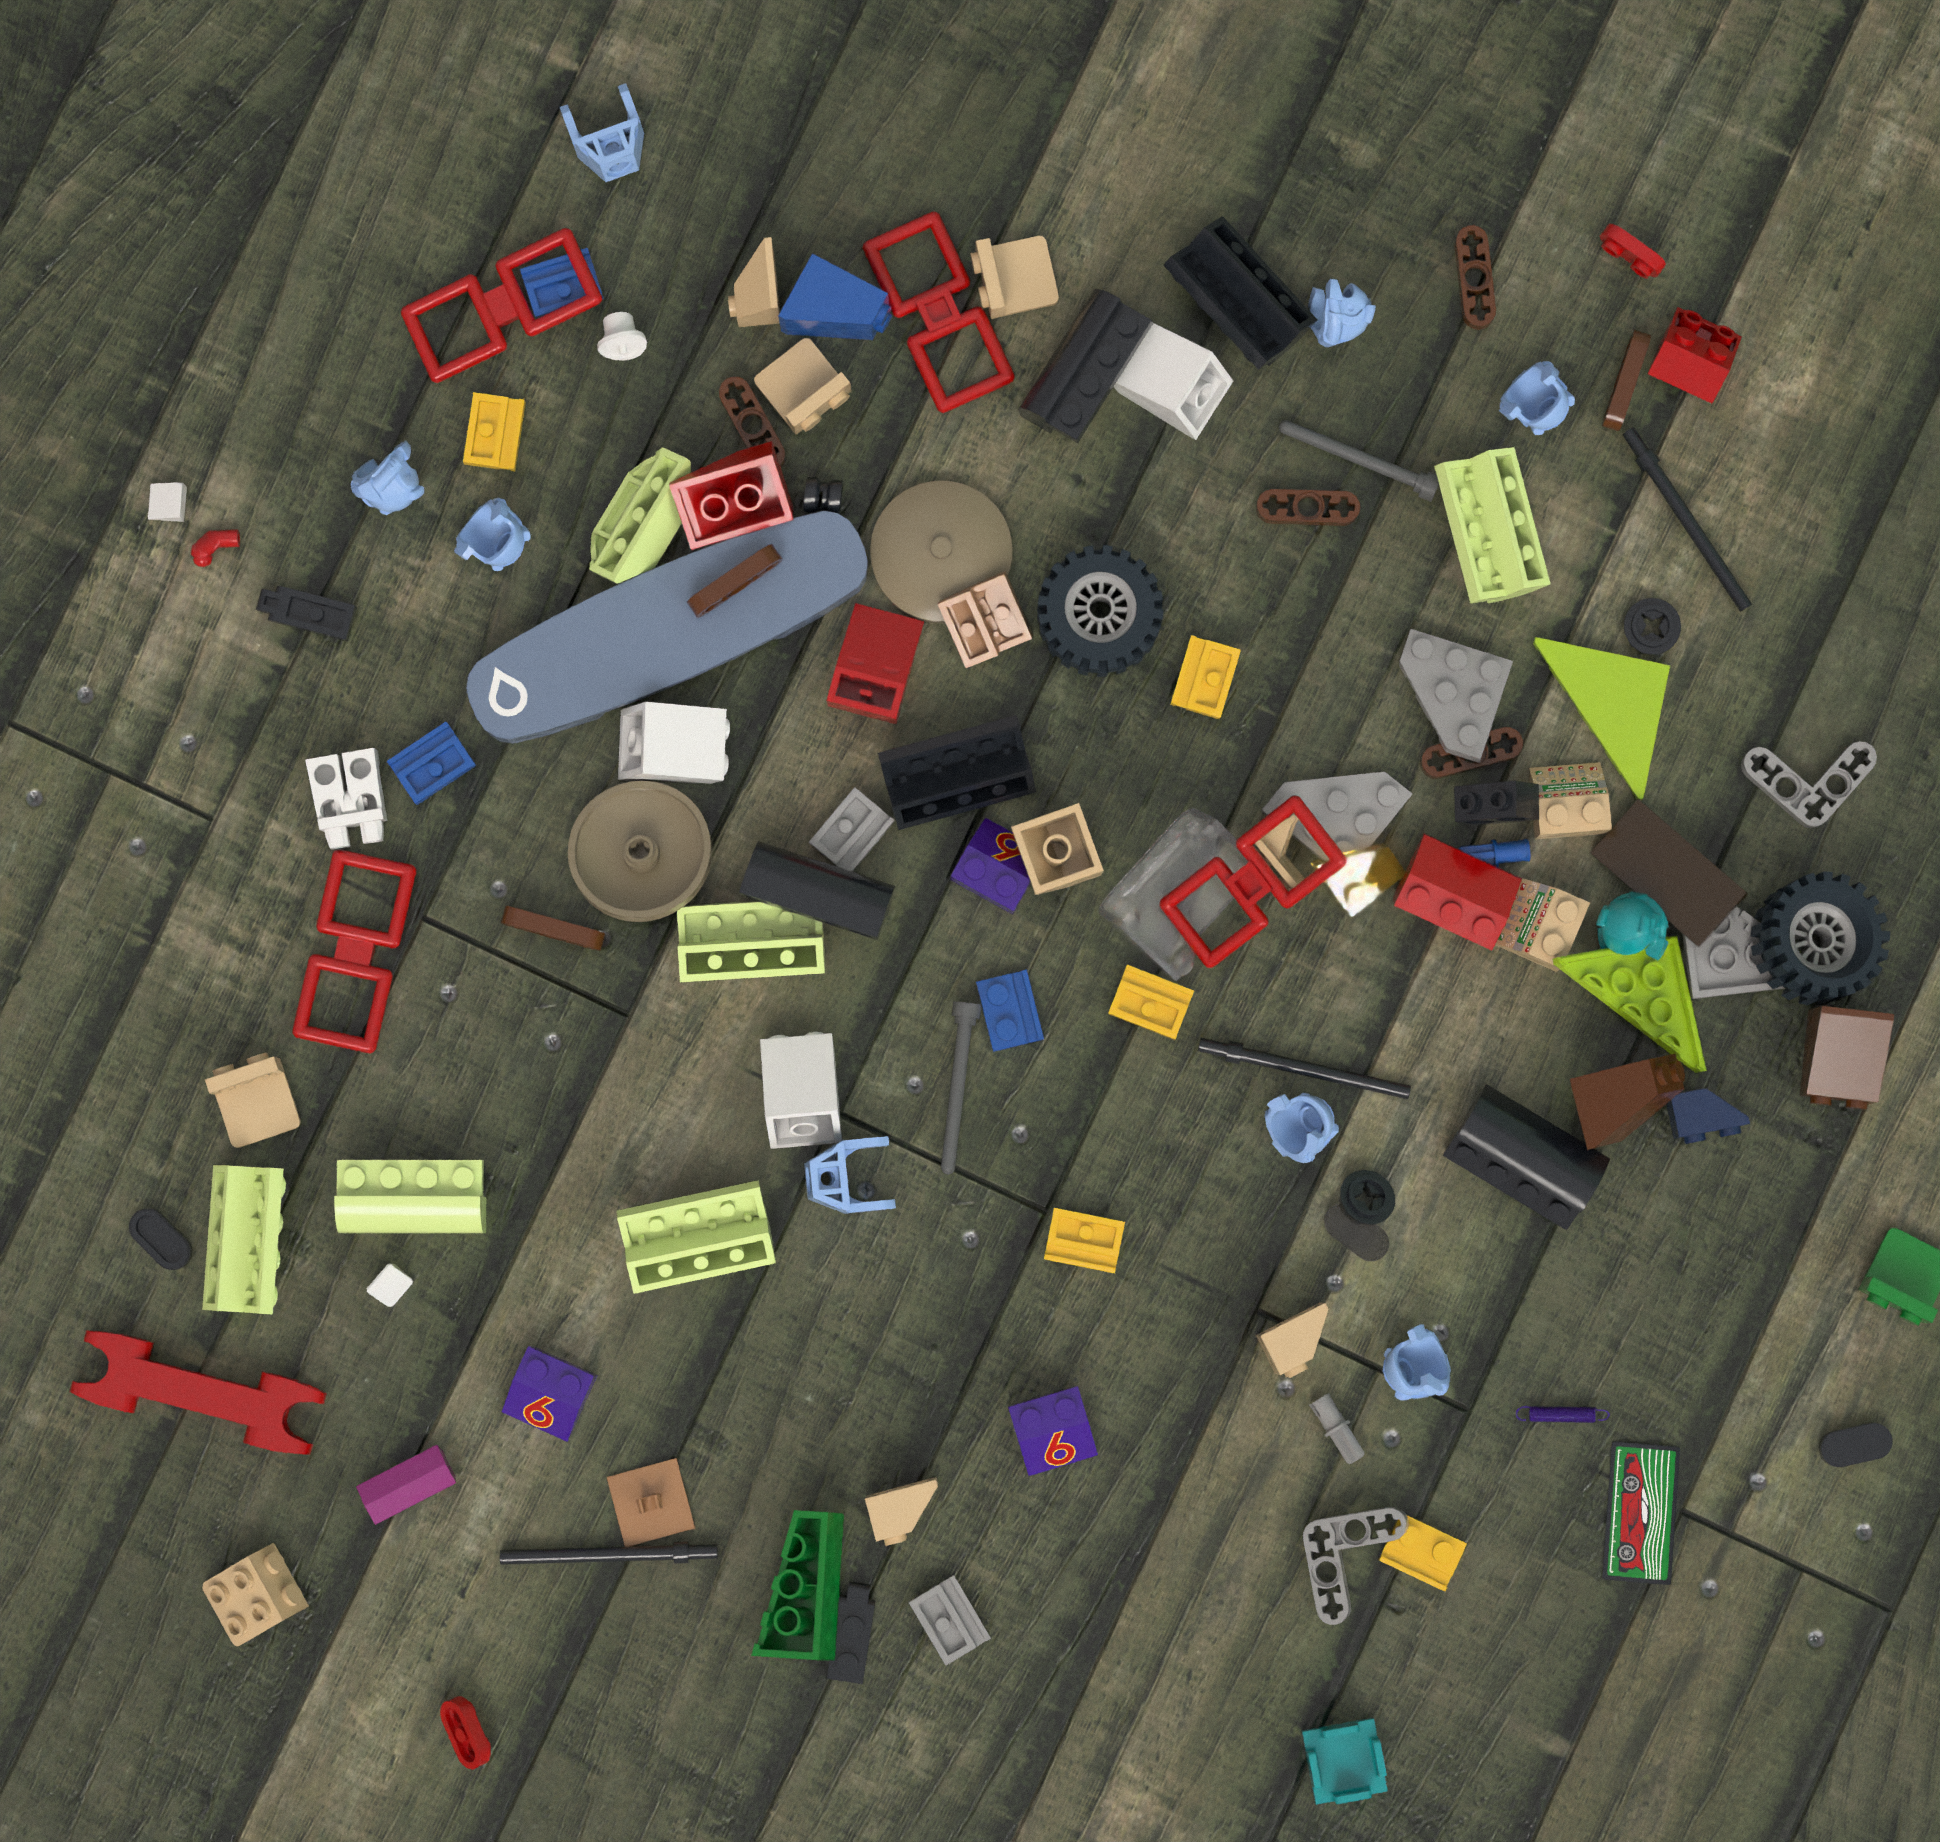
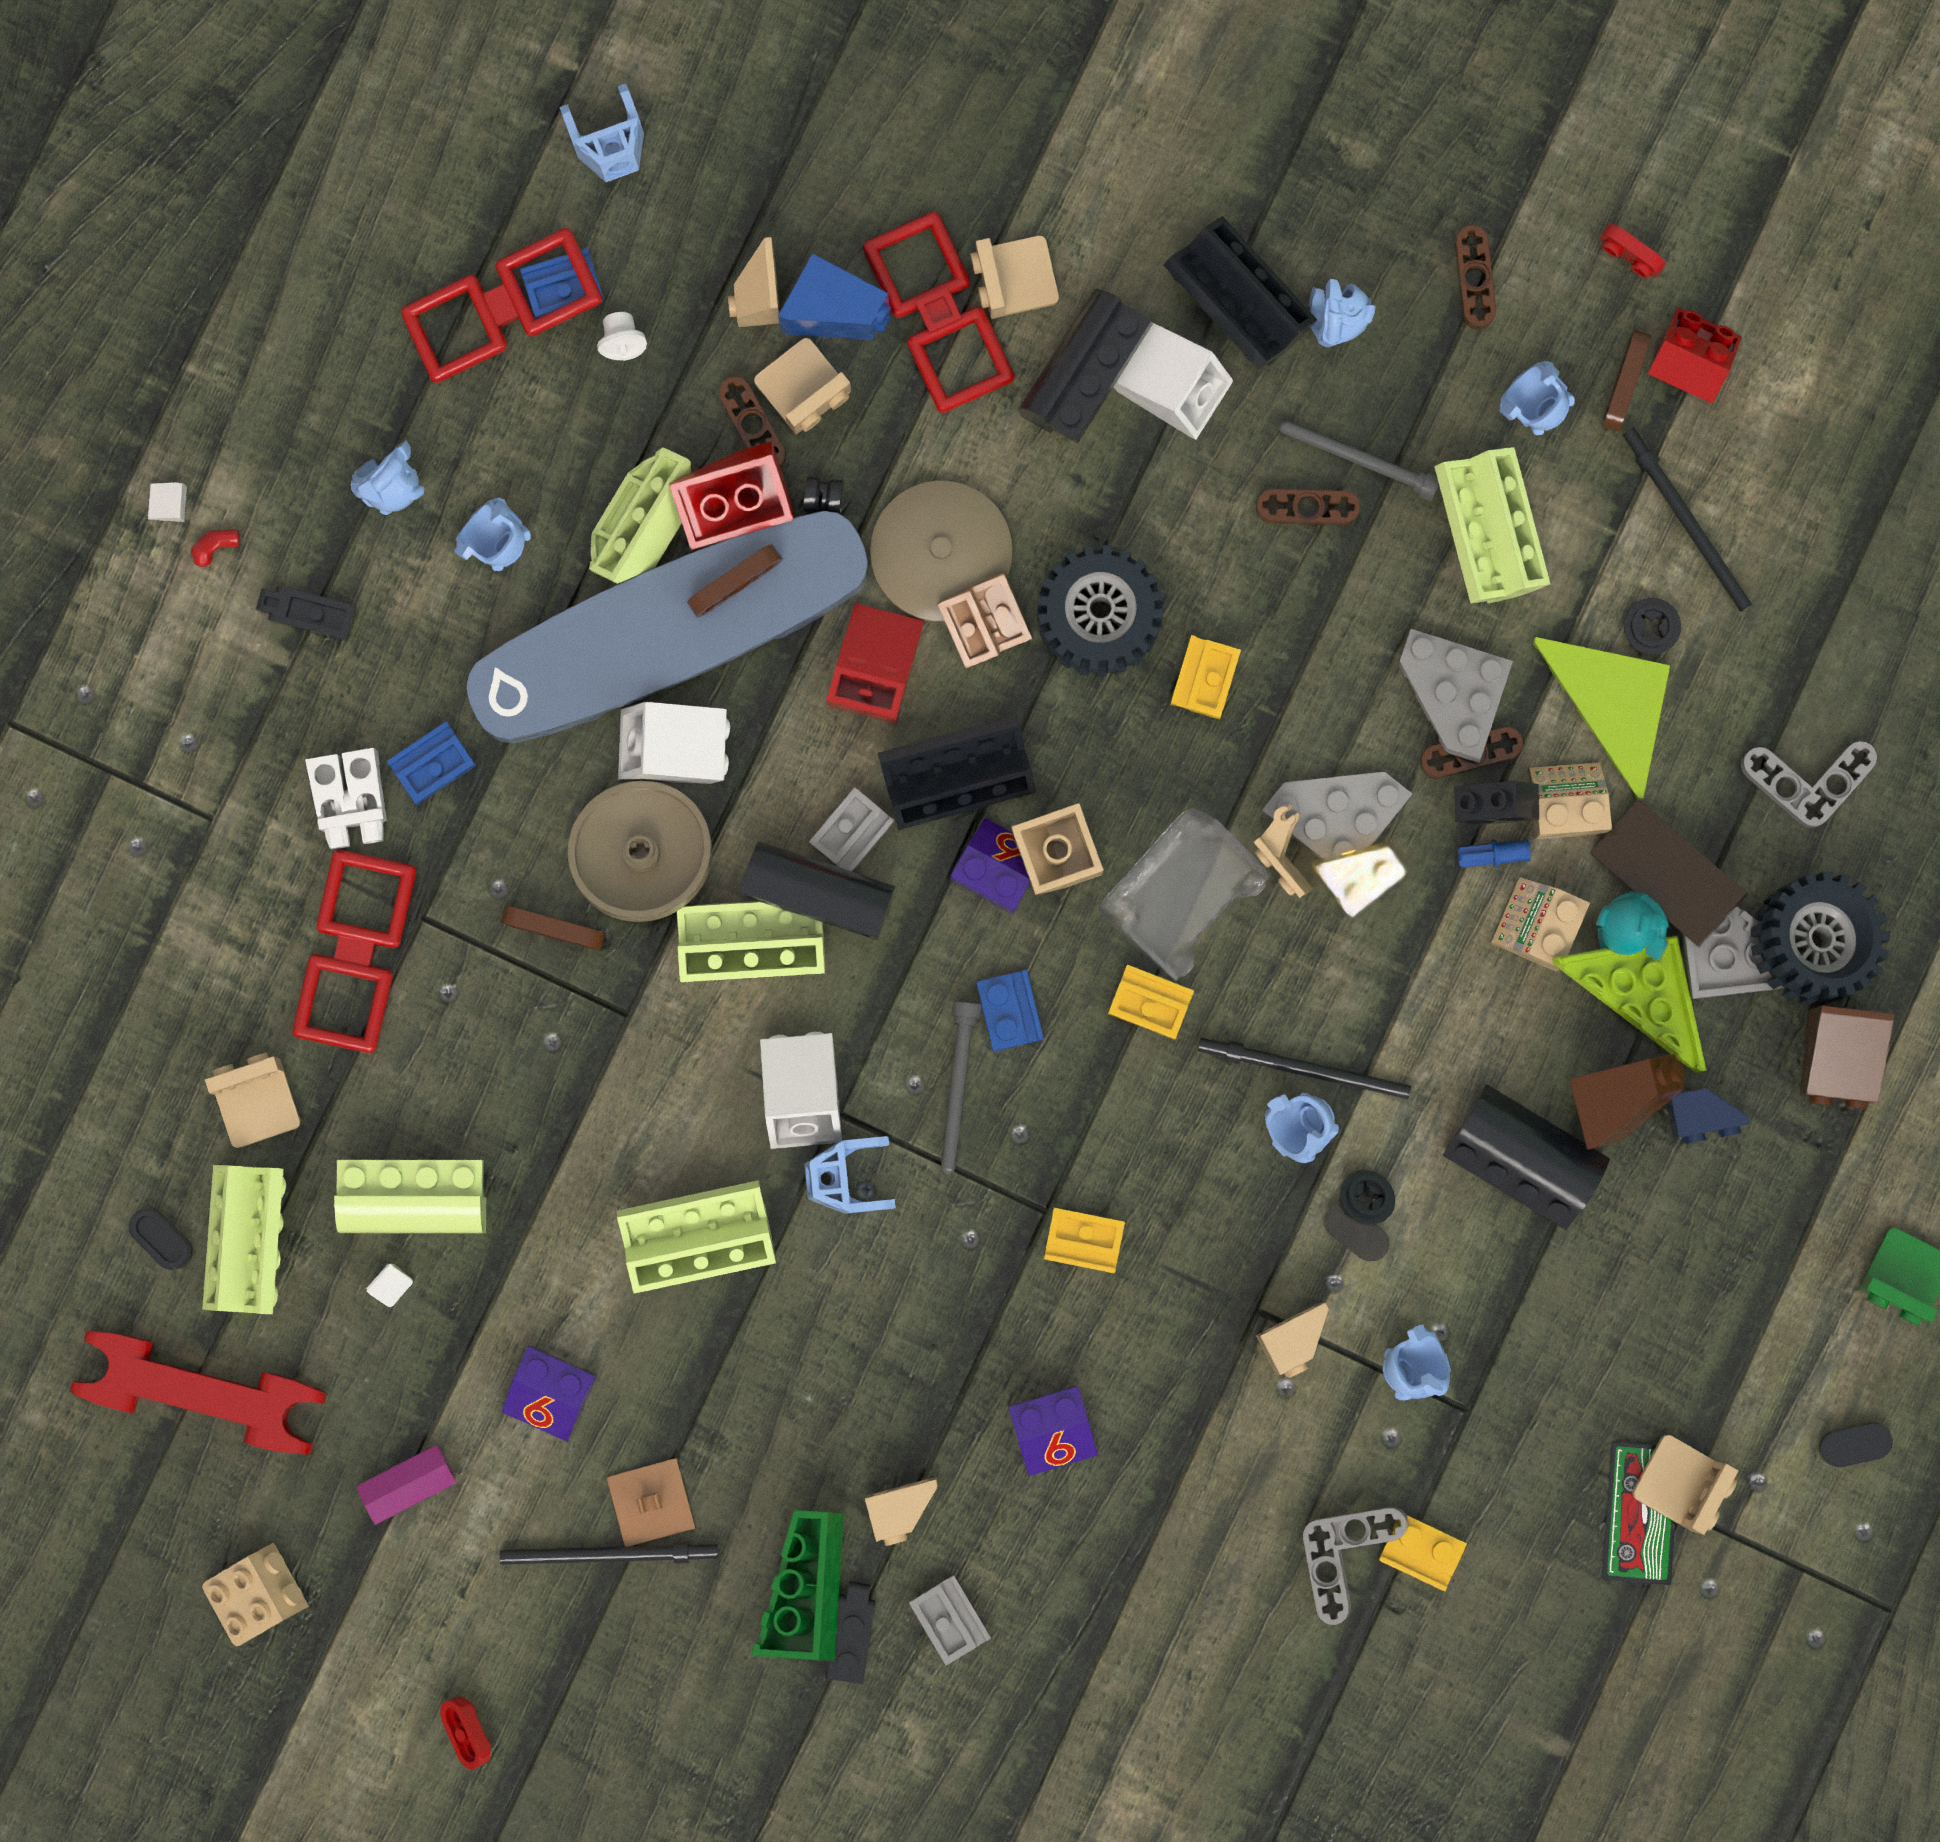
yellow plate [463,392,526,472] -> none
red bar [1159,795,1347,968] -> none
teal panel [1302,1717,1388,1805] -> none
light grey axle [1309,1393,1364,1464] -> none
red slope [1393,833,1522,951] -> none
dark purple piece [1516,1406,1610,1423] -> none
none -> tan bracket [1632,1435,1738,1535]

